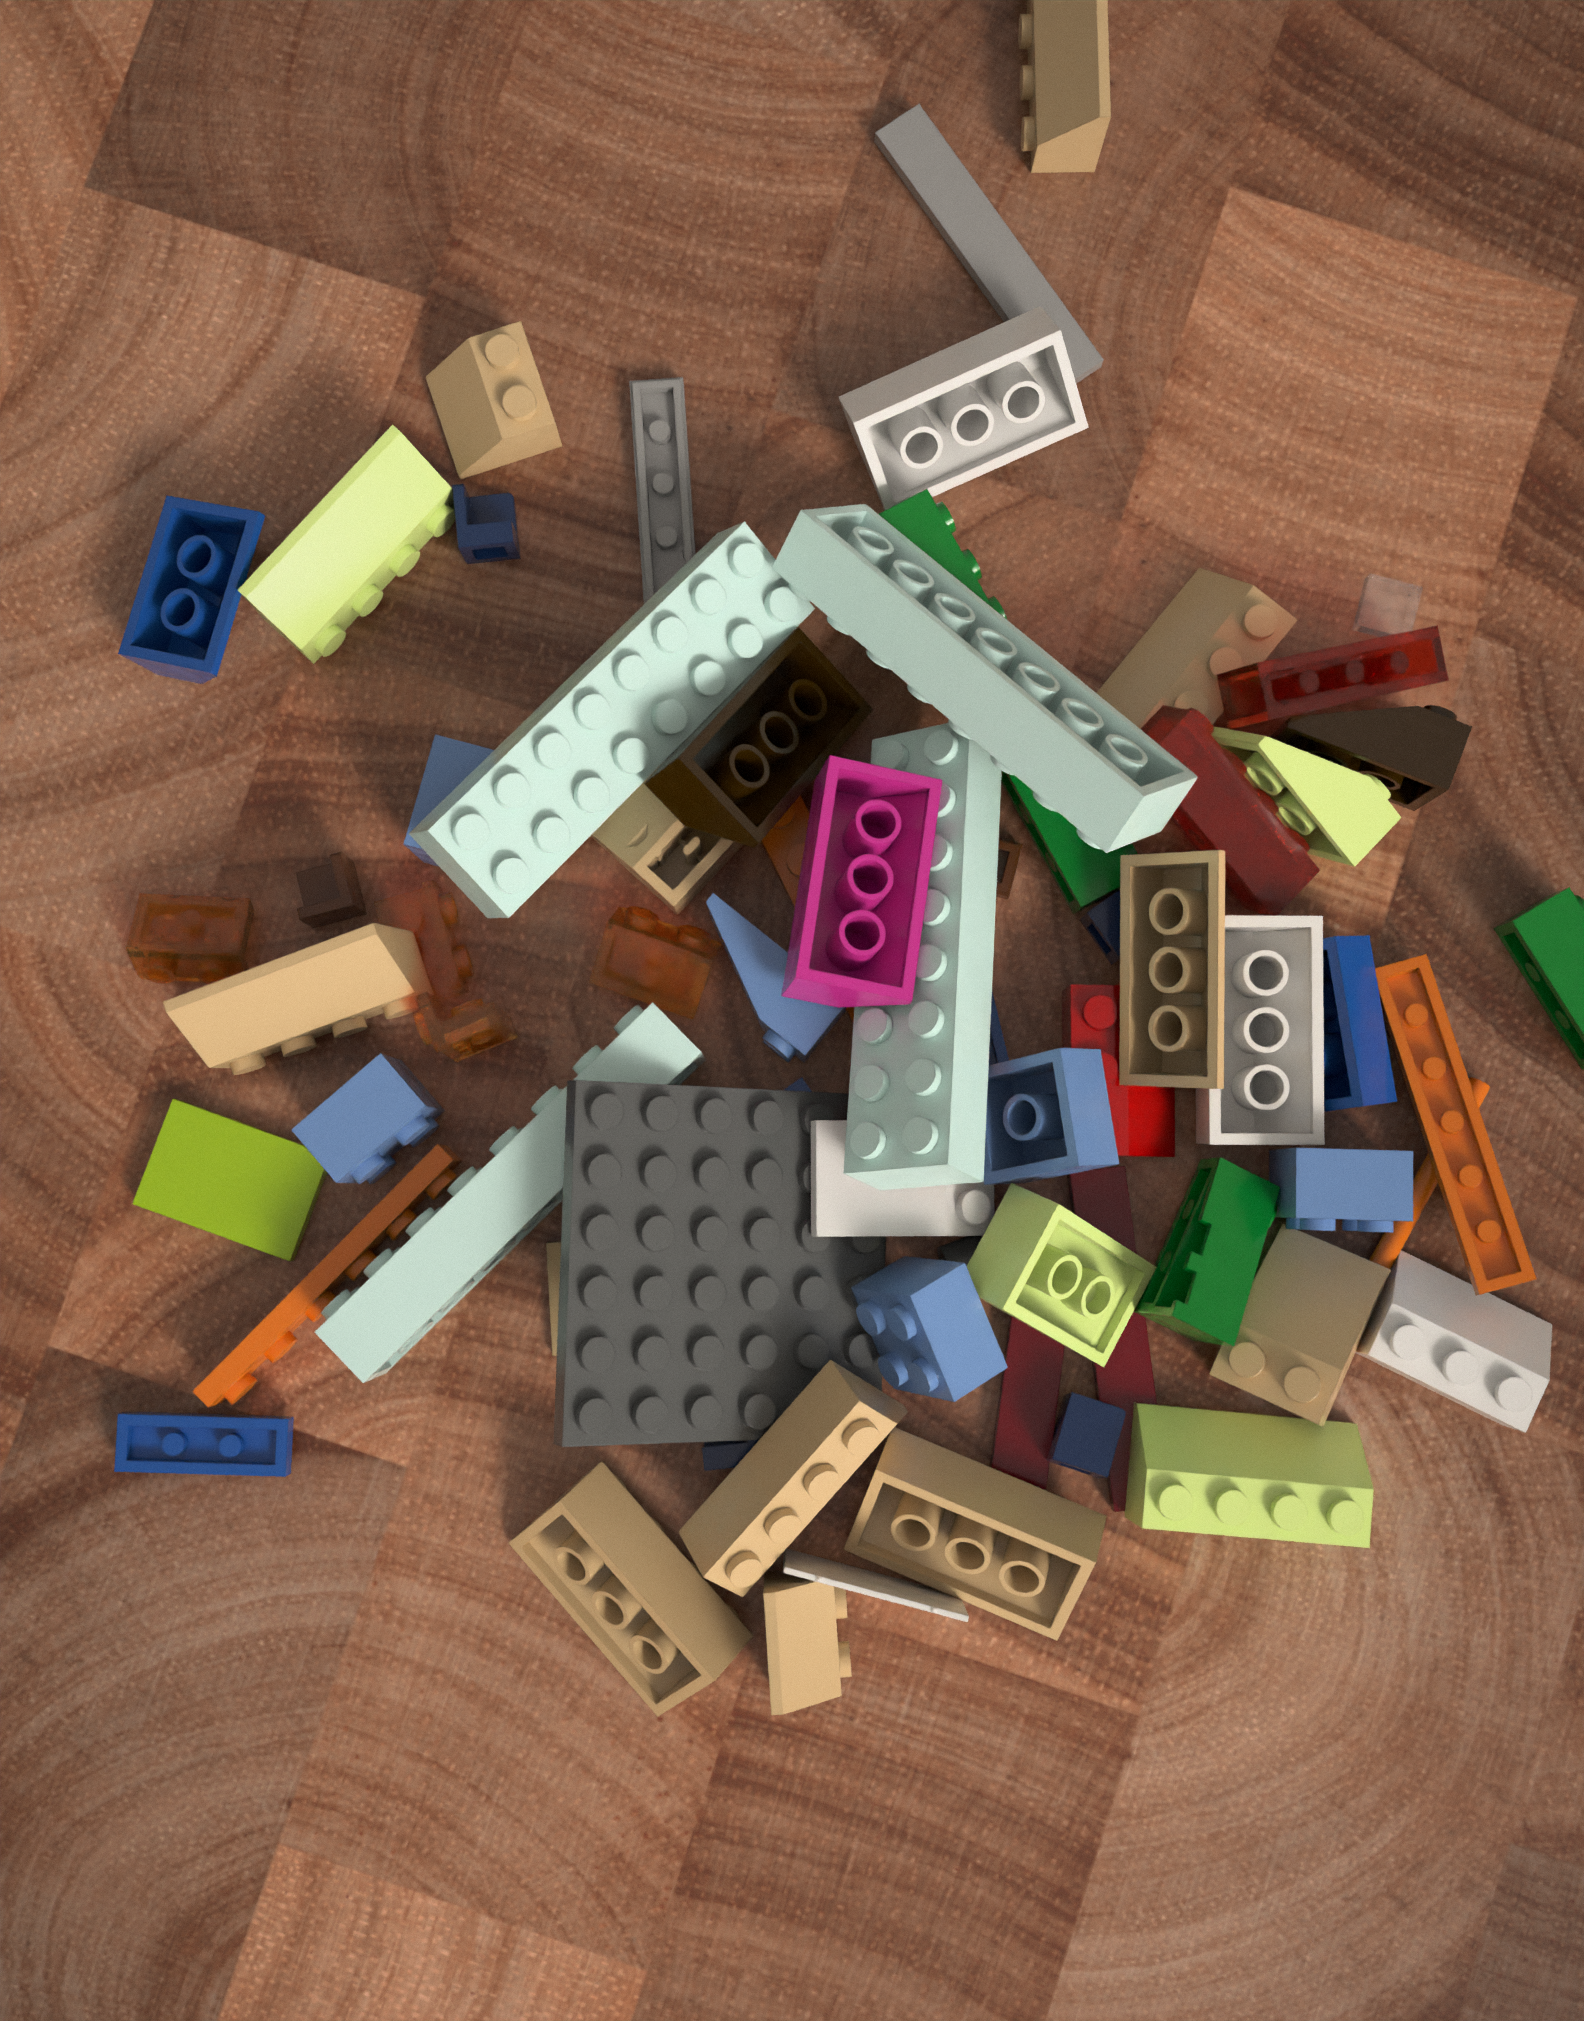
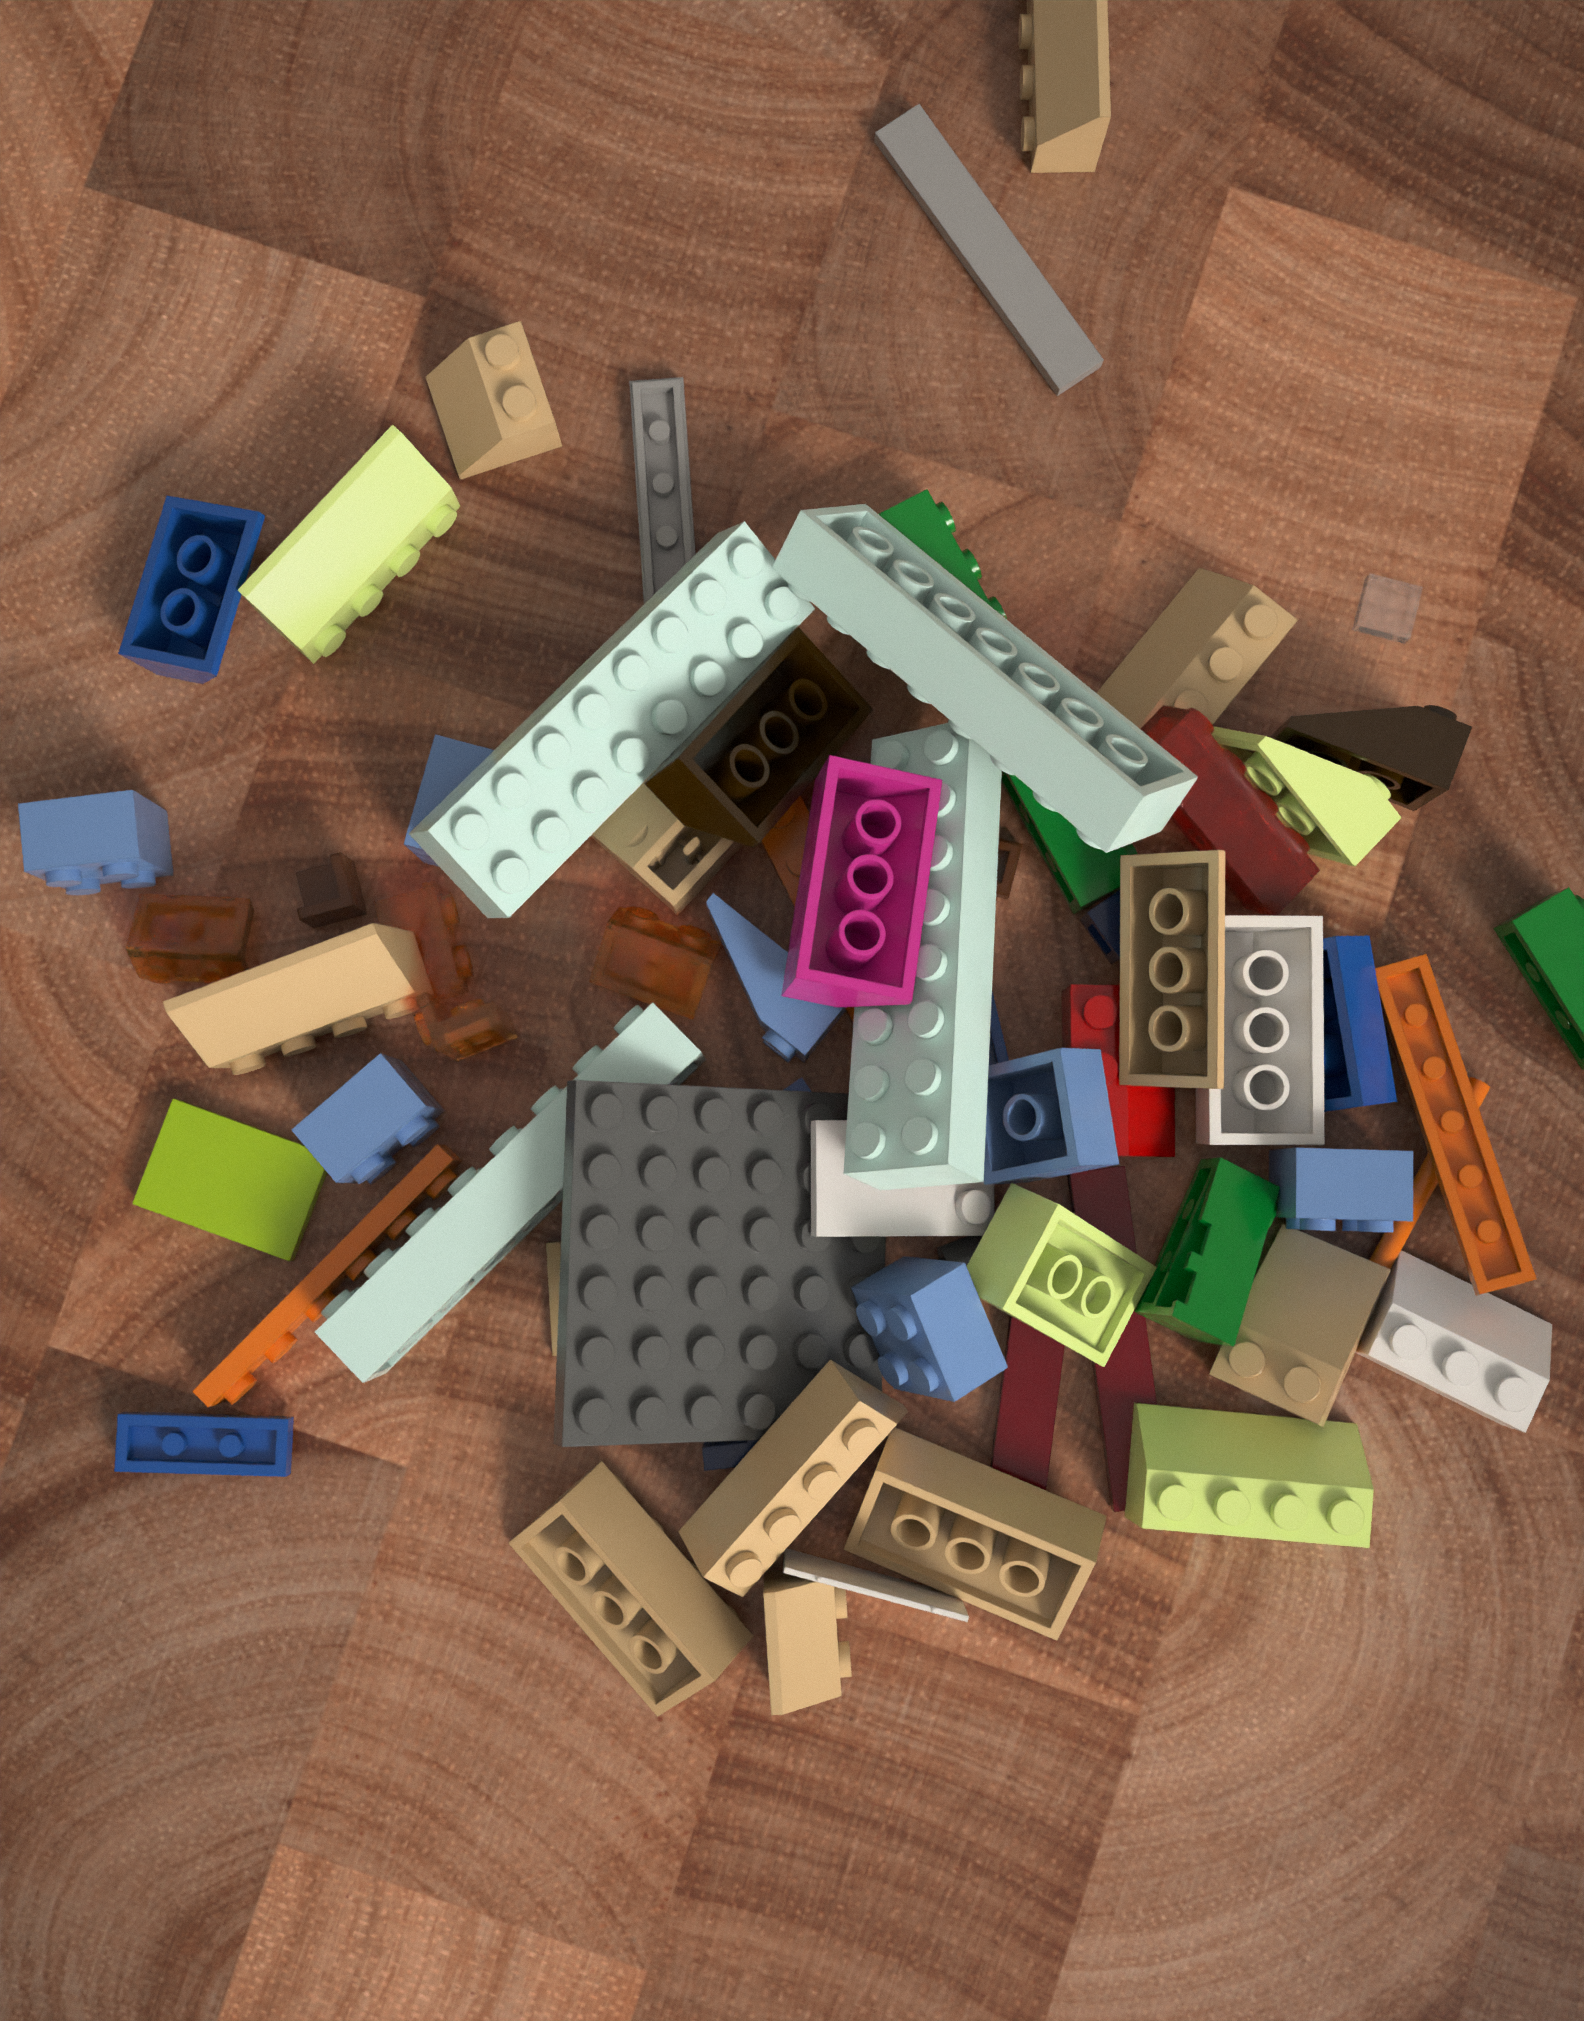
dark blue panel [452,484,521,564] -> none
white slope [839,306,1089,510] -> none
dark blue panel [1046,1392,1126,1478] -> none
clear red brick [1216,625,1449,730] -> none
none -> medium blue brick [18,790,173,895]

